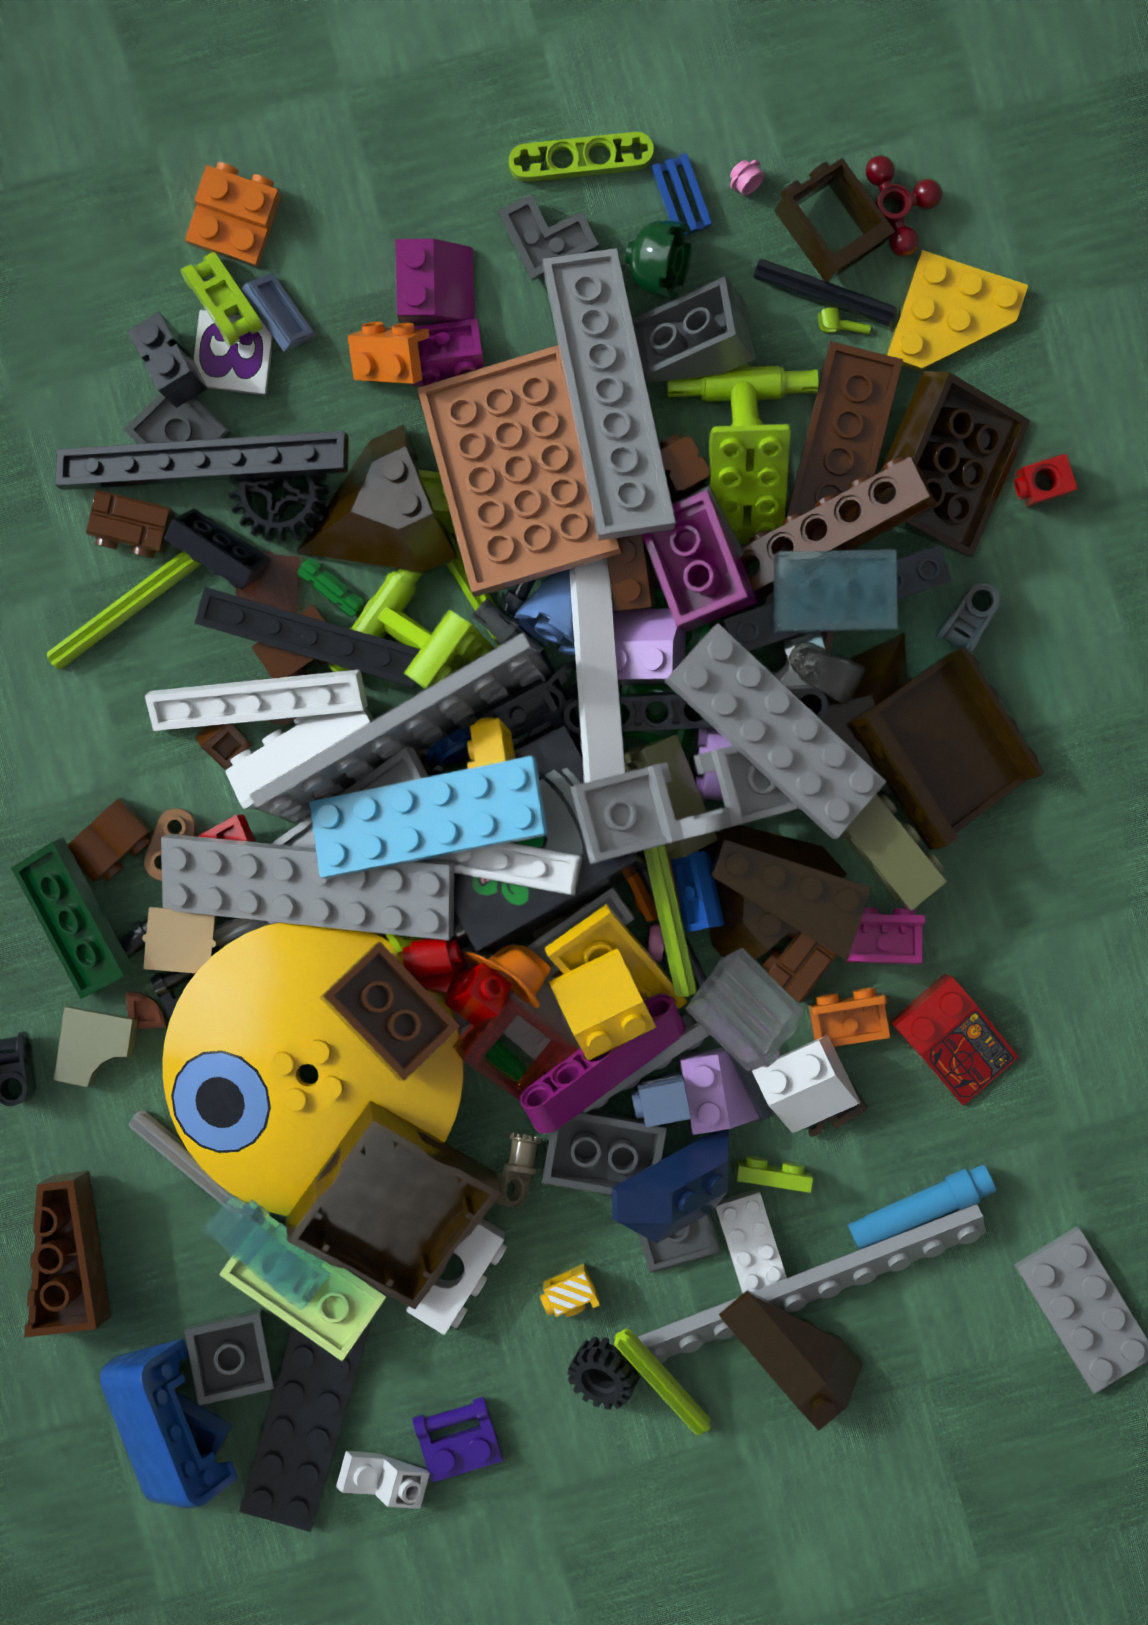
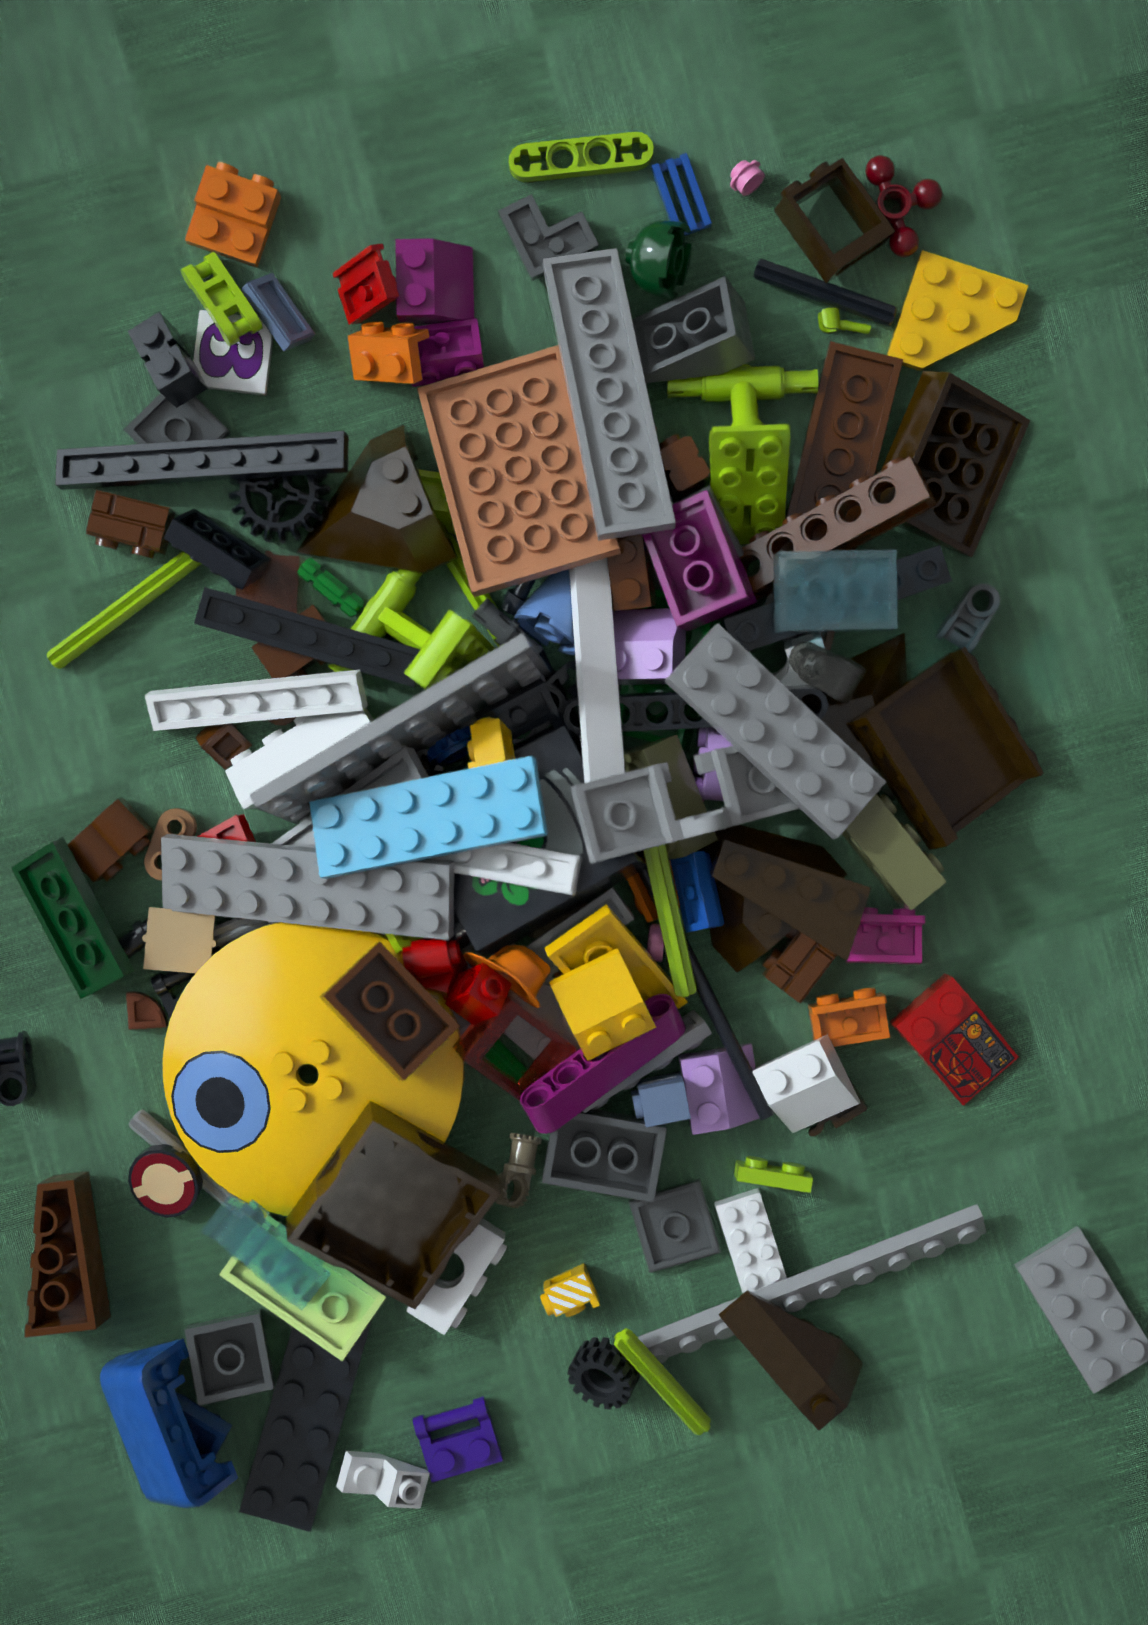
olive tile [53,1006,138,1087] -> none
dark blue wedge [612,1129,729,1244] -> none
clear brick [685,948,804,1071] -> none
dark azure piece [847,1164,997,1250] -> none
red brick [1014,453,1077,507] -> none
none -> tile [128,1144,203,1218]
none -> red plate [332,243,399,325]

